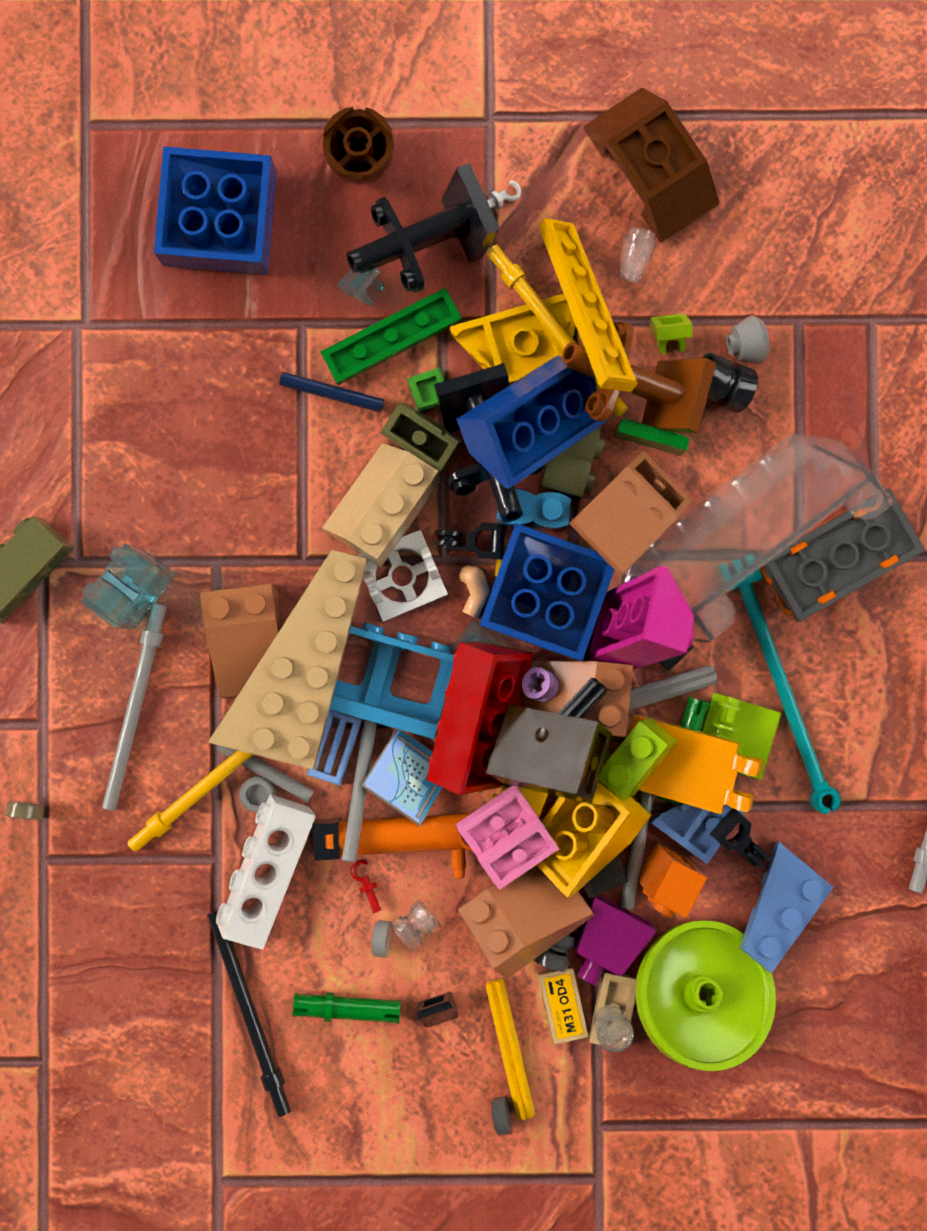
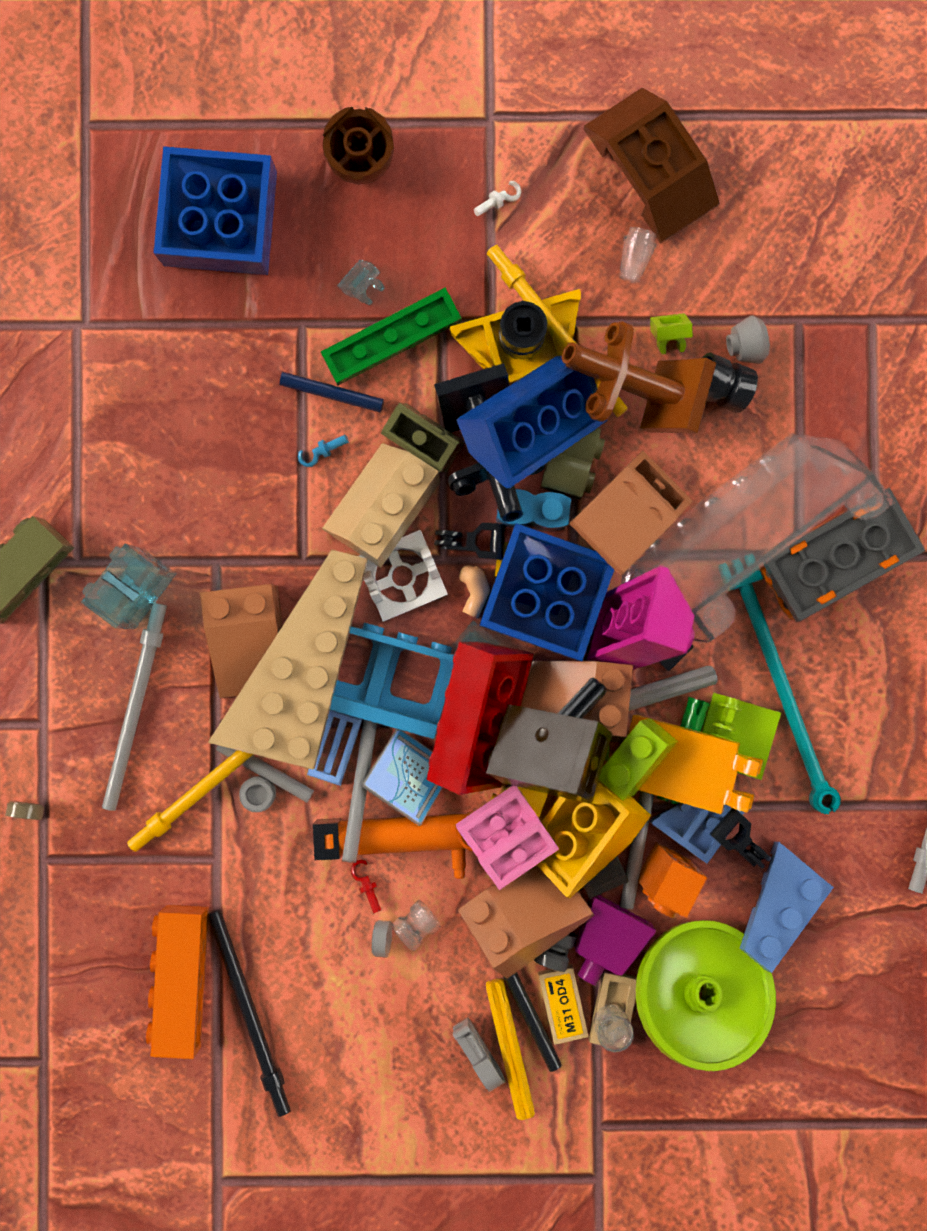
white brick [216,794,316,950] -> none
green pin [292,992,401,1024] -> none
black piece [346,163,500,293] -> none
bright green tile [407,367,445,413] -> none
slope [417,992,458,1027] -> none
dark grey tile [491,1096,513,1136] -> none
lavender bush [522,667,559,702] -> none
yellow tile [539,218,638,392] -> none
green tile [614,418,690,456] -> none
none -> orange brick [146,905,209,1059]
none -> dark azure hand [298,435,349,467]
none -> light grey piece [453,1017,505,1092]
none -> black wheel [499,301,548,360]
none -> black piece [503,972,562,1072]

